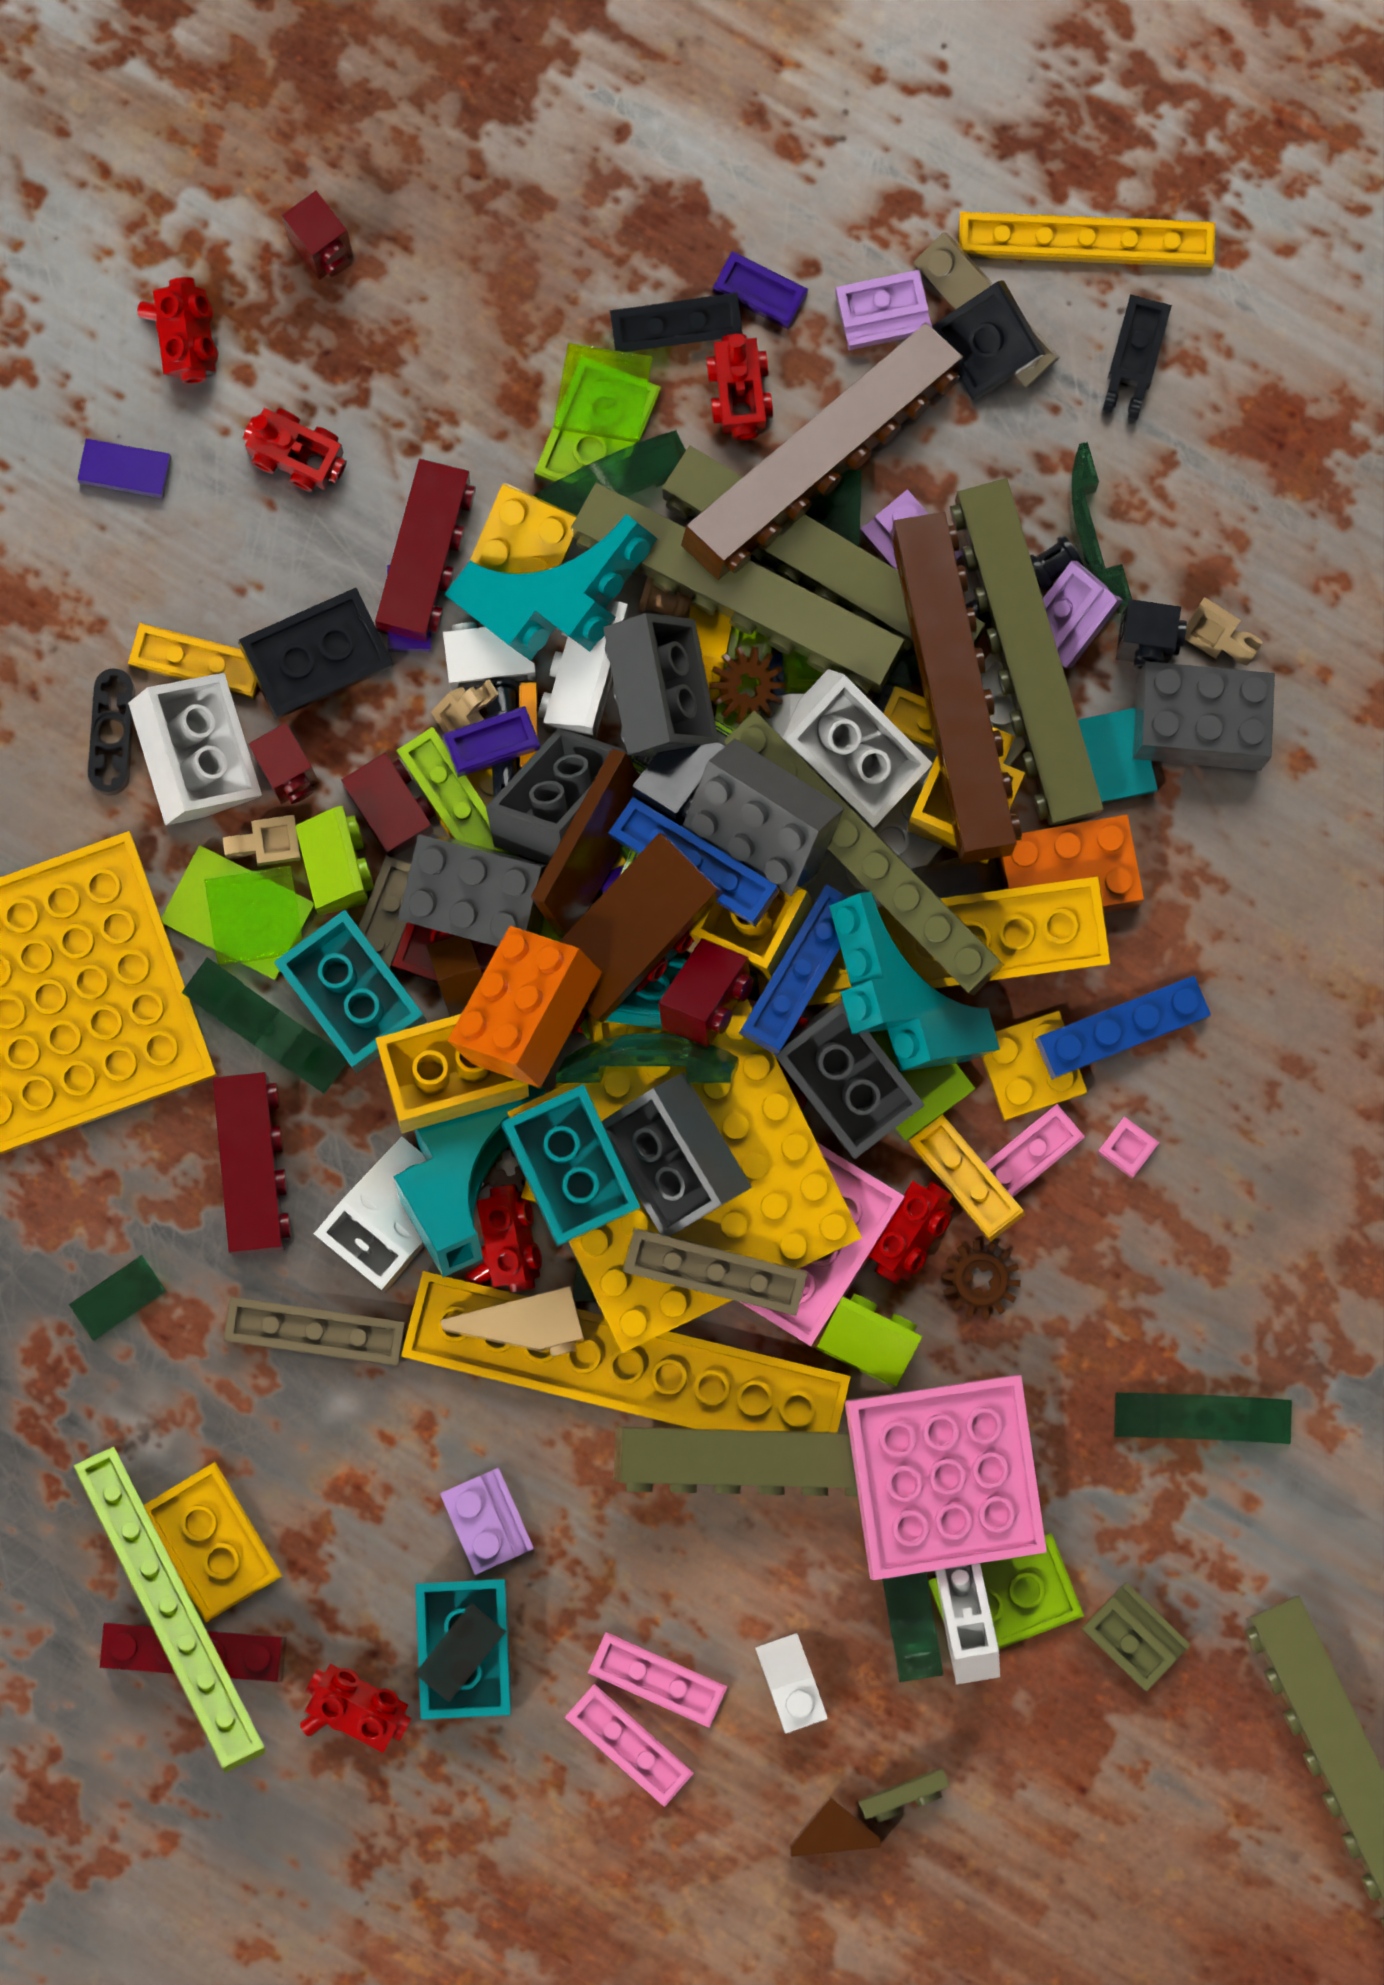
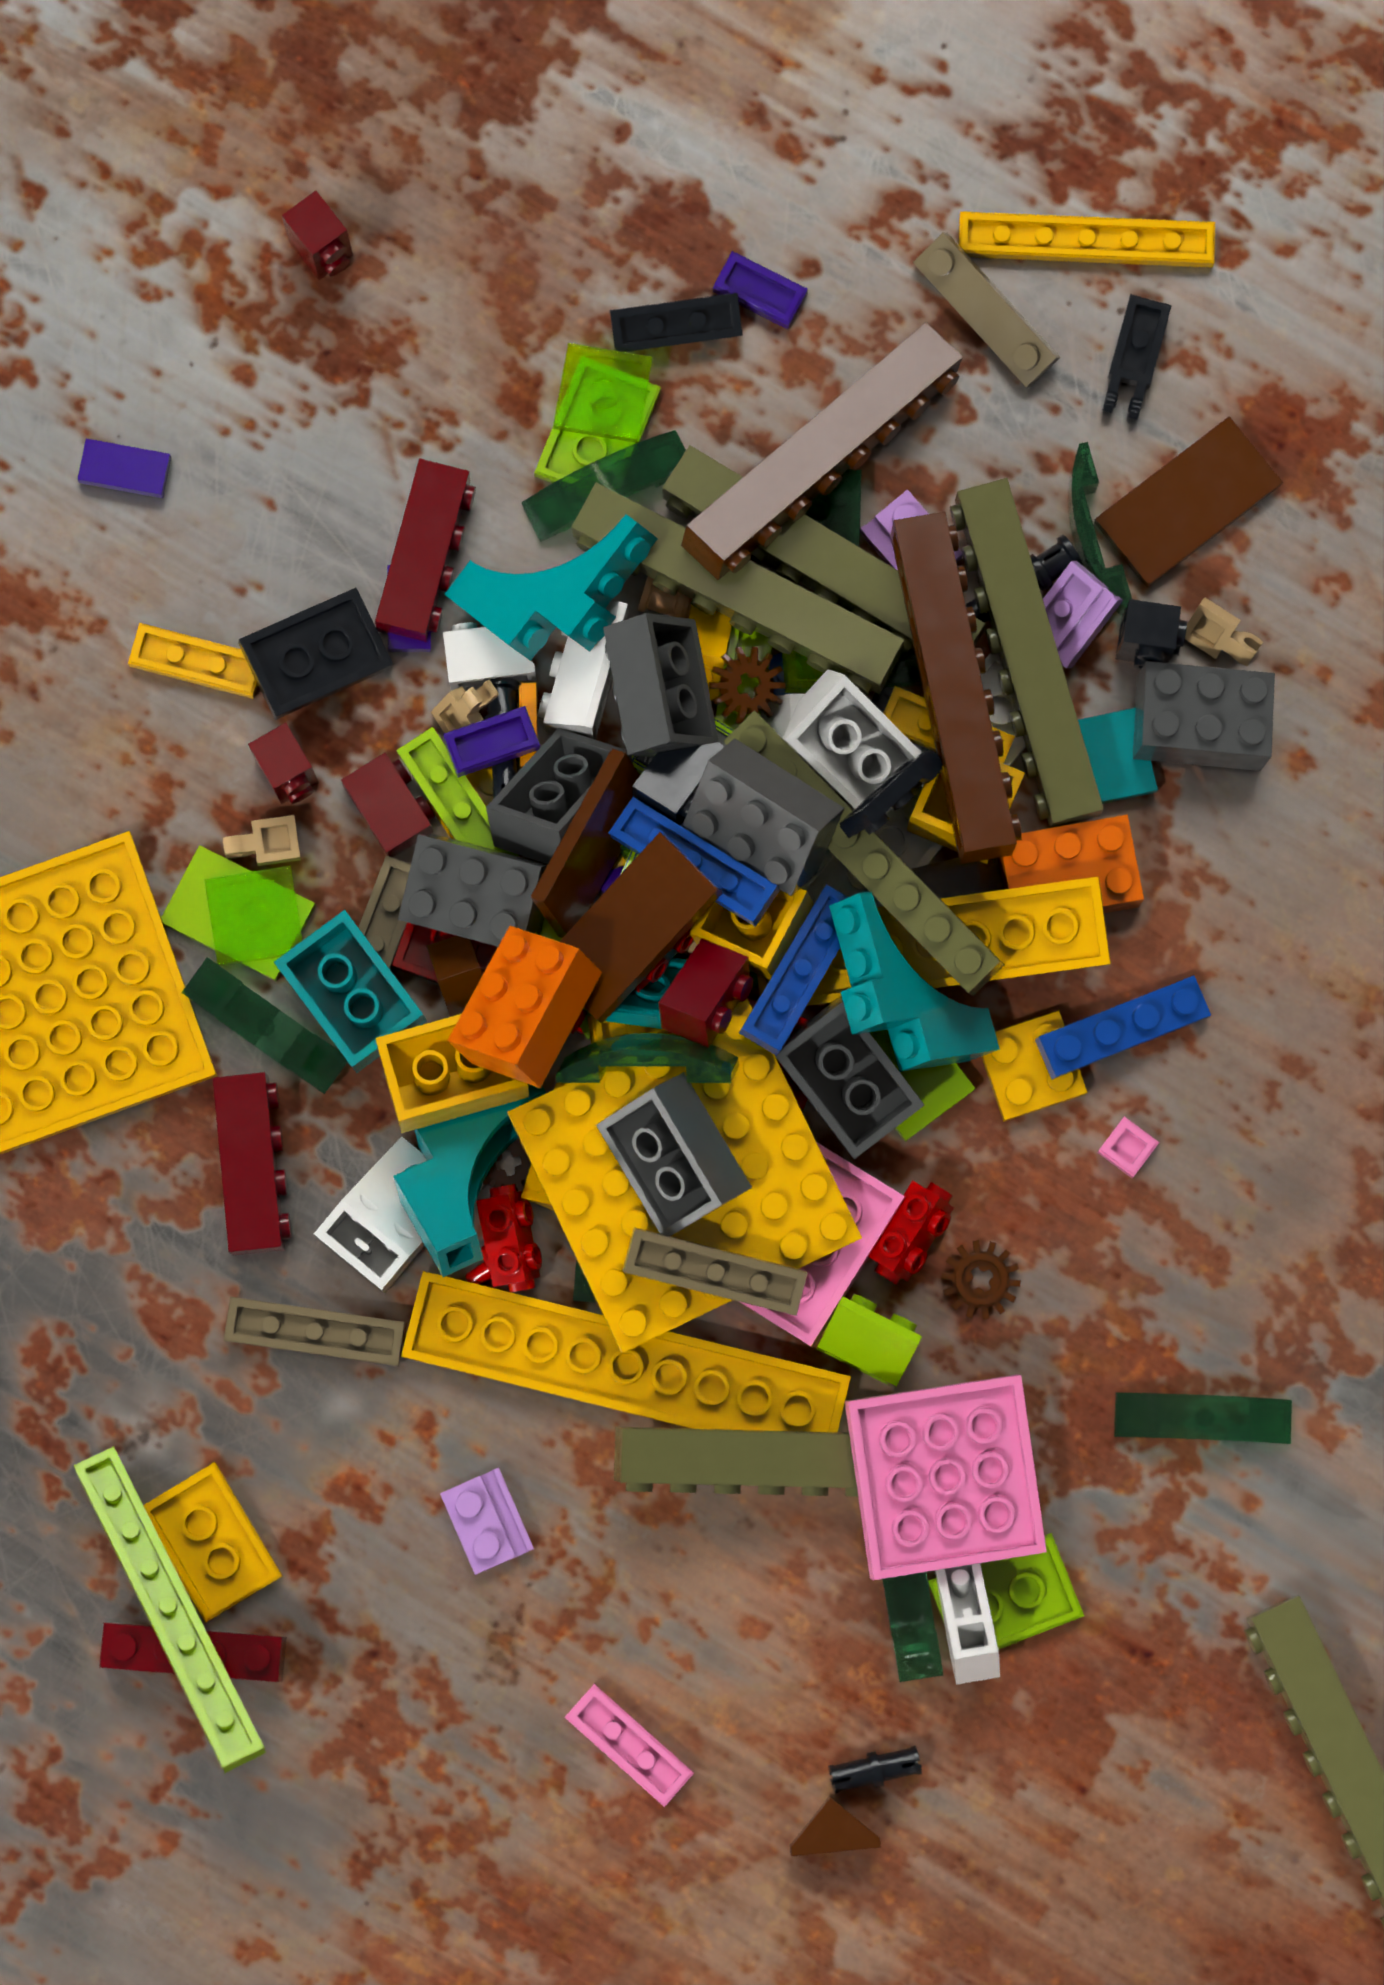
clear green tile [69,1255,168,1342] -> none
black beam [88,668,135,796] -> none
white slope [128,673,262,826] -> none
red brick [137,277,218,384] -> none
red brick [243,408,347,492] -> none
lime slope [295,805,374,916] -> none
red brick [300,1663,412,1753] -> none
clear smoke tile [414,1603,507,1702] -> none
teal brick [415,1579,512,1719] -> none
tan slope [441,1286,584,1357] -> none
yellow plate [469,483,577,574] -> none
teal brick [501,1084,640,1247] -> none
bright pink tile [588,1632,727,1728] -> none
red brick [706,334,773,441] -> none
white slope [755,1633,828,1734] -> none
lavender plate [835,270,932,351] -> none
olive plate [857,1767,950,1823] -> none
yellow tile [909,1114,1025,1242] -> none
black tile [932,280,1046,400] -> none
bright pink tile [985,1104,1085,1197] -> none
olive plate [1081,1582,1191,1692] -> none
none -> black pin [828,1746,922,1794]
none -> black hinge [839,750,943,838]
none -> reddish brown tile [1094,416,1283,588]

